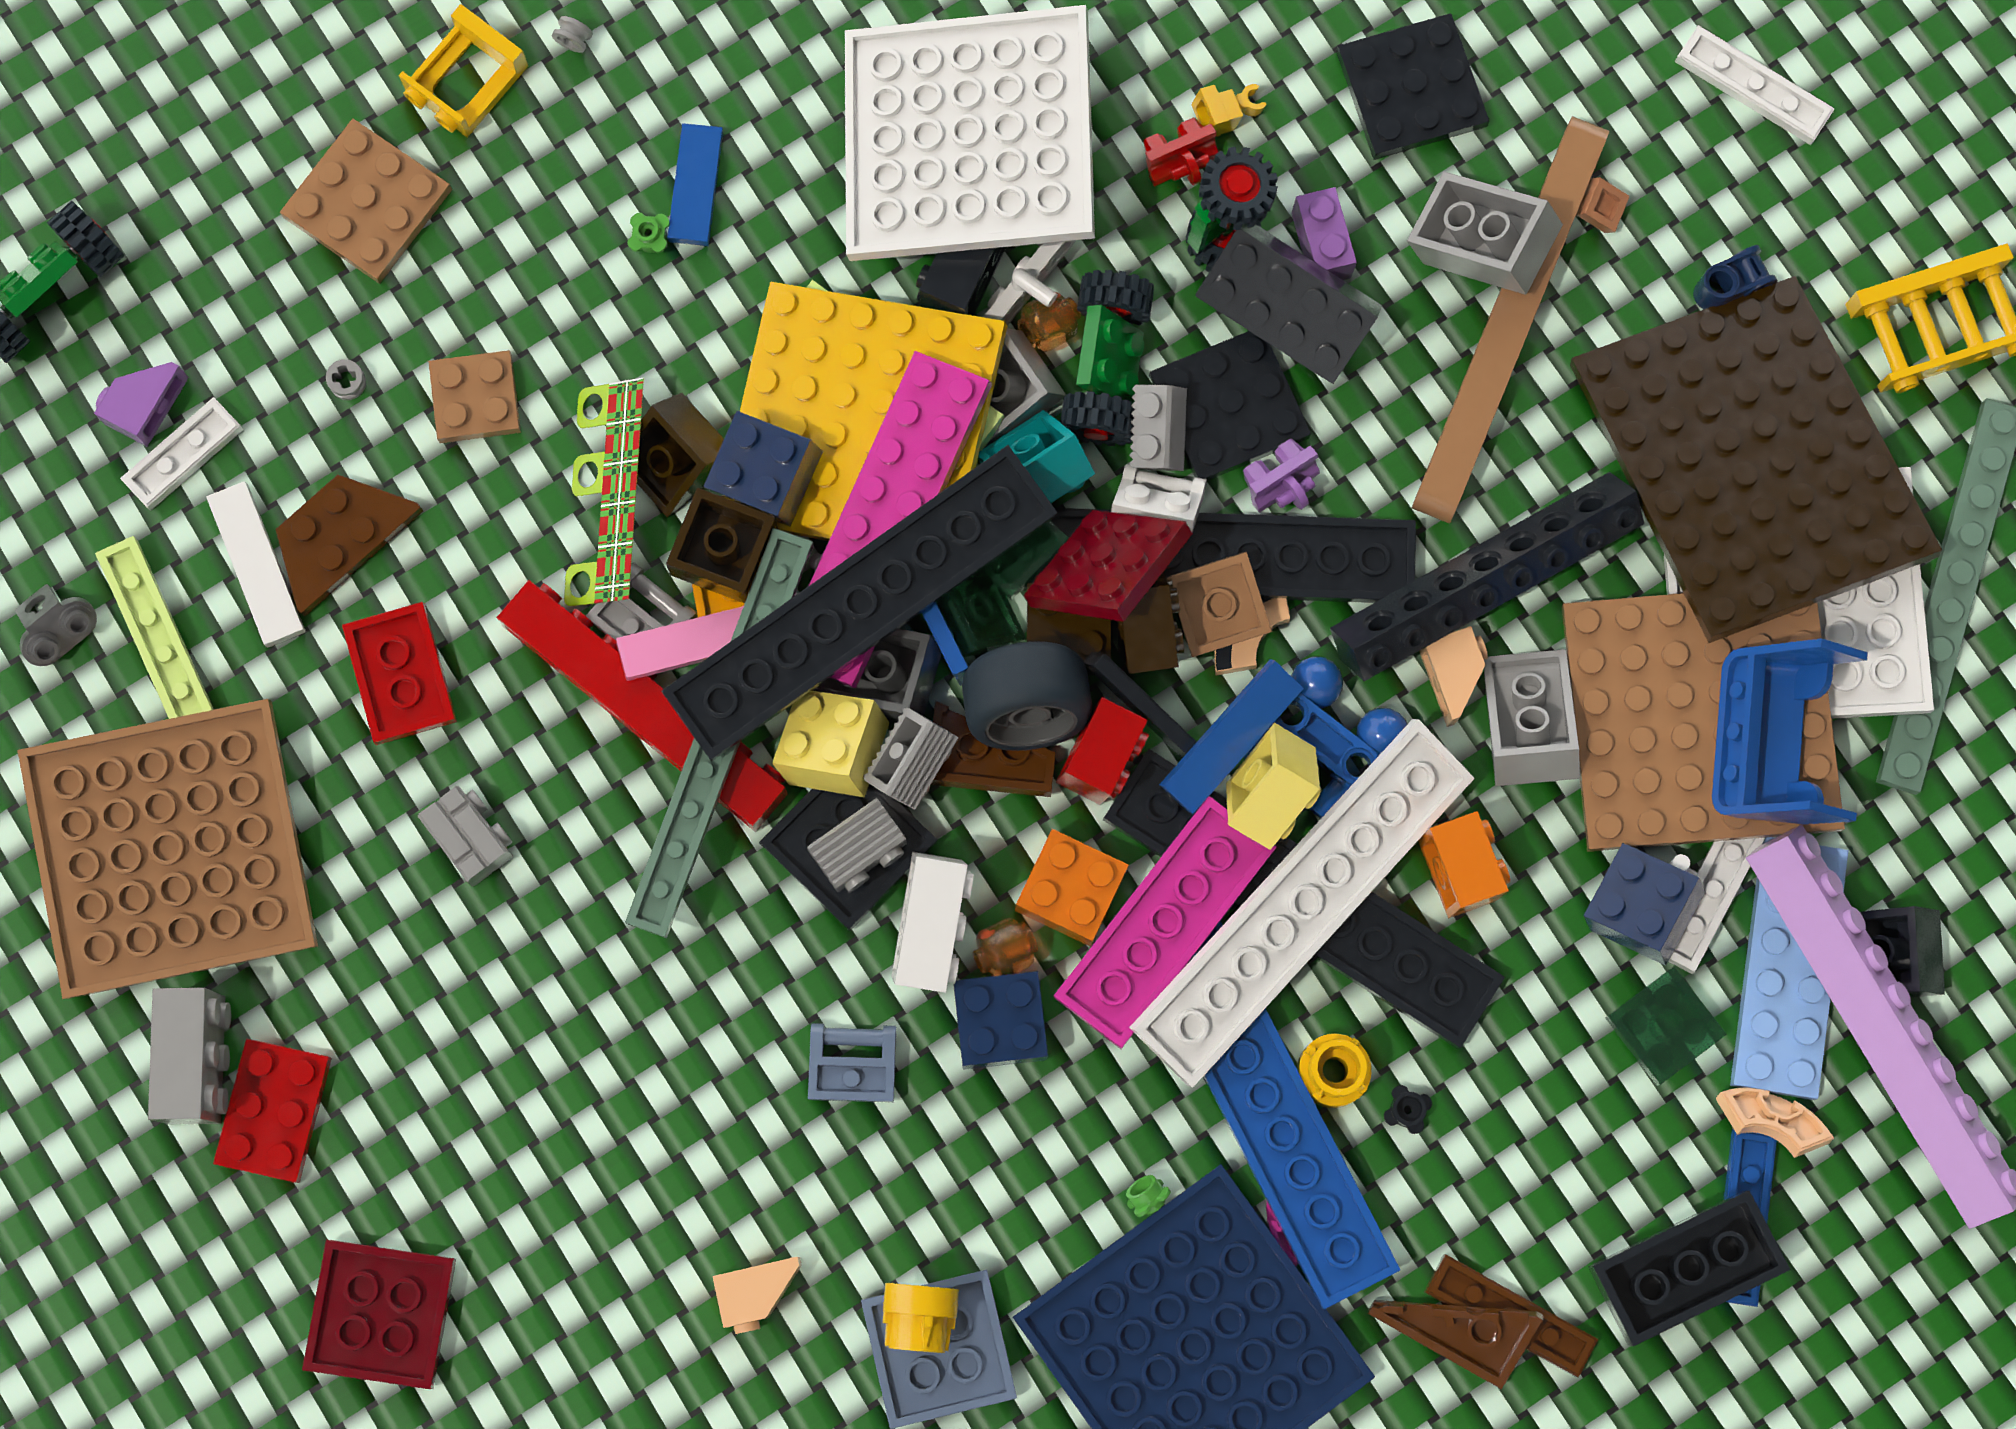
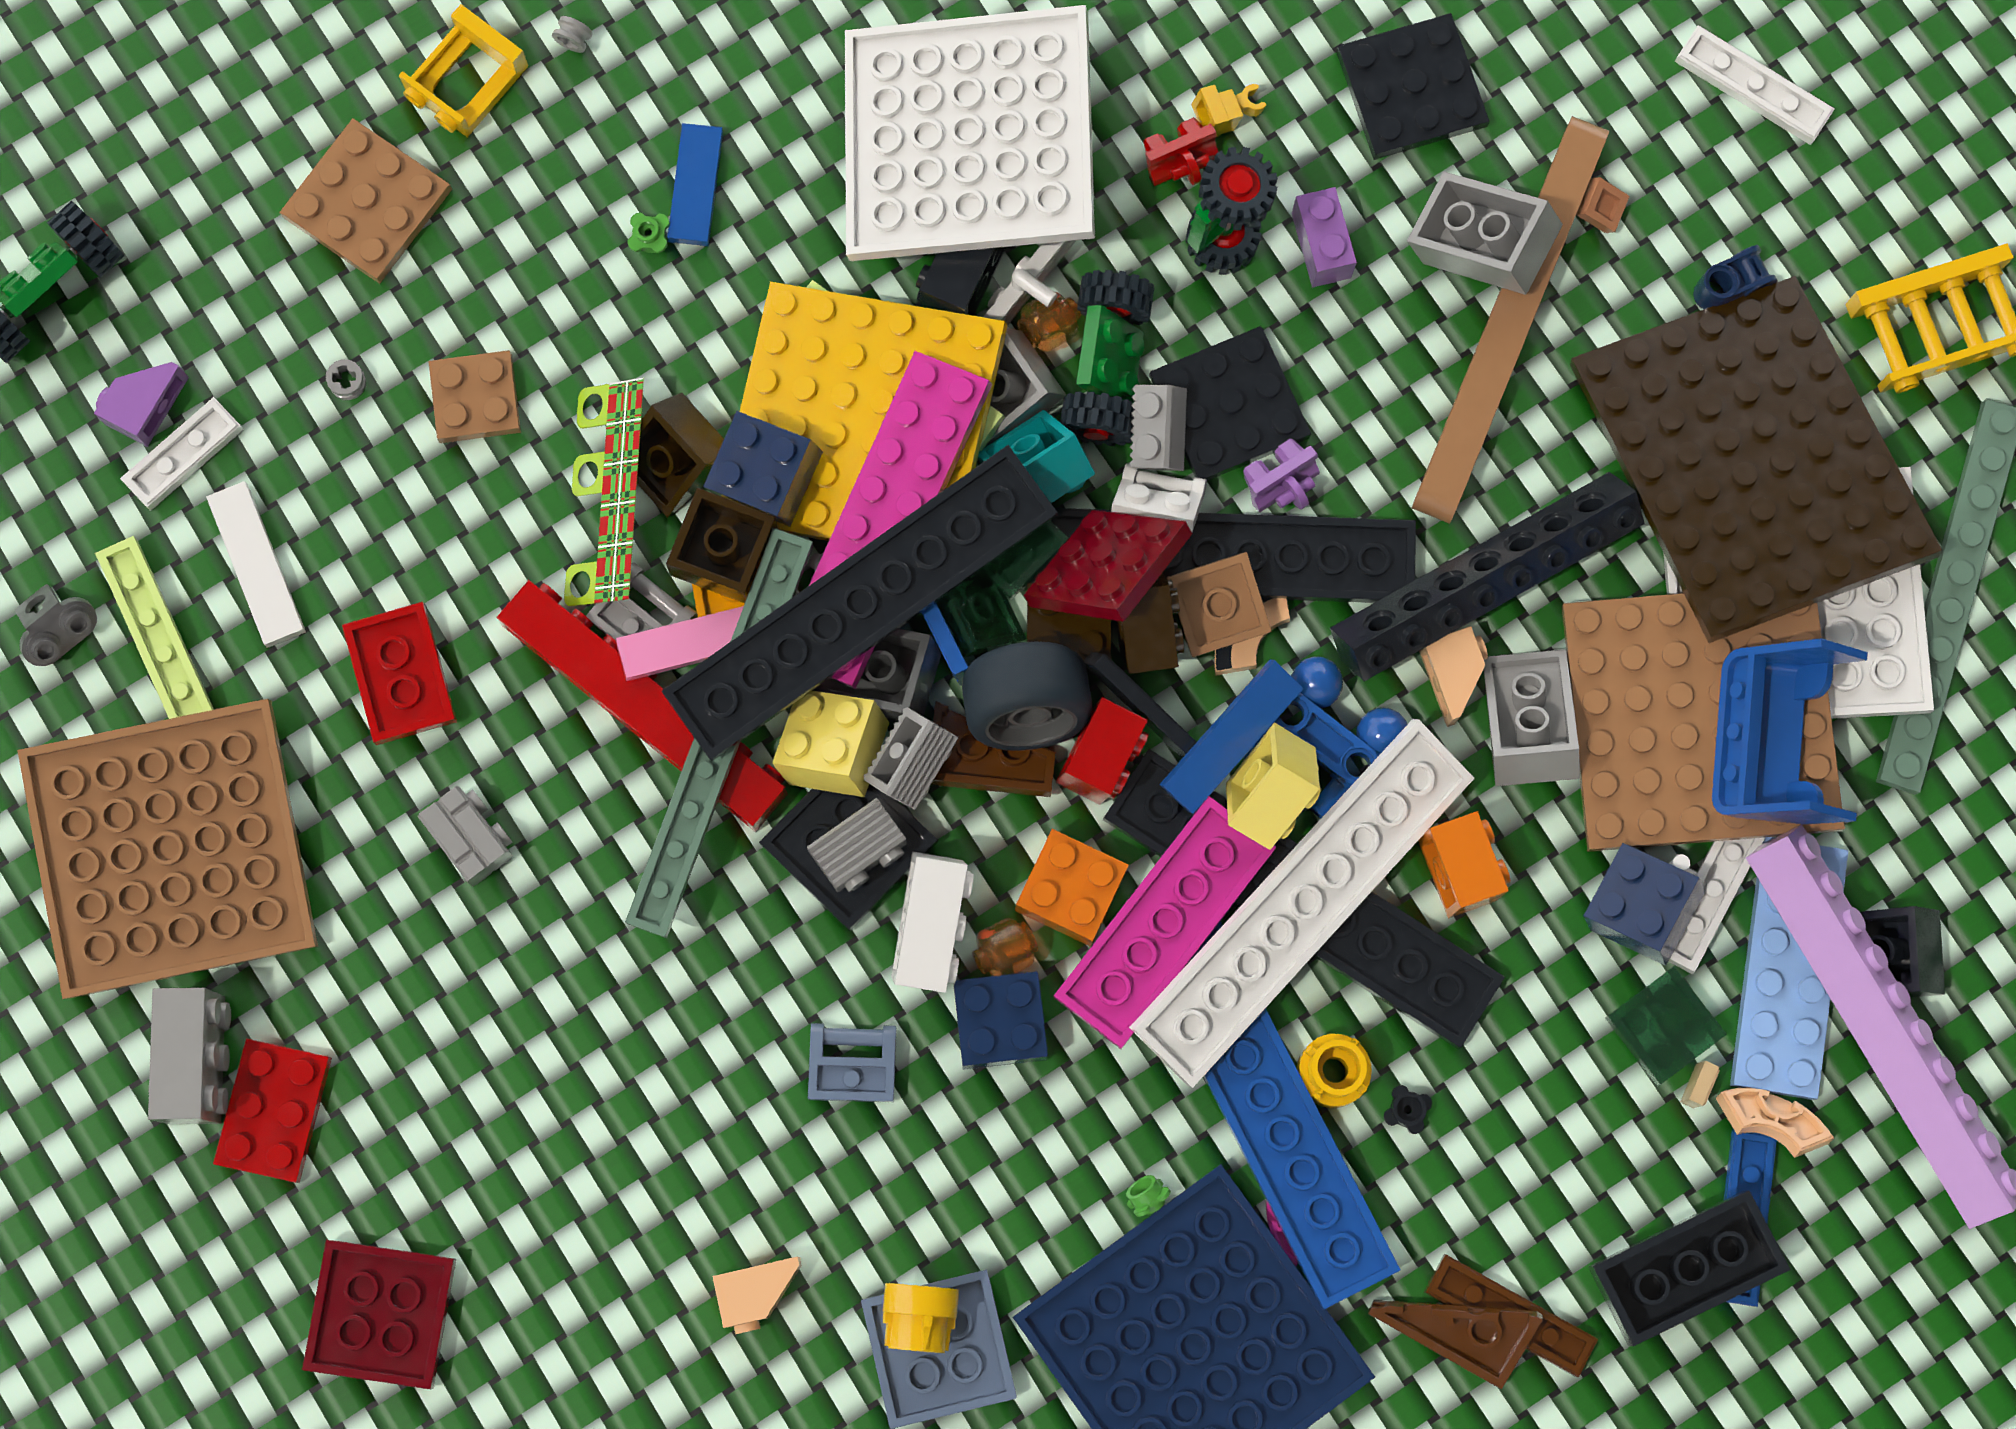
reddish brown wing [276,474,423,617] -> none
black brick [1195,224,1382,384] -> none
none -> tan tile [1680,1061,1720,1109]

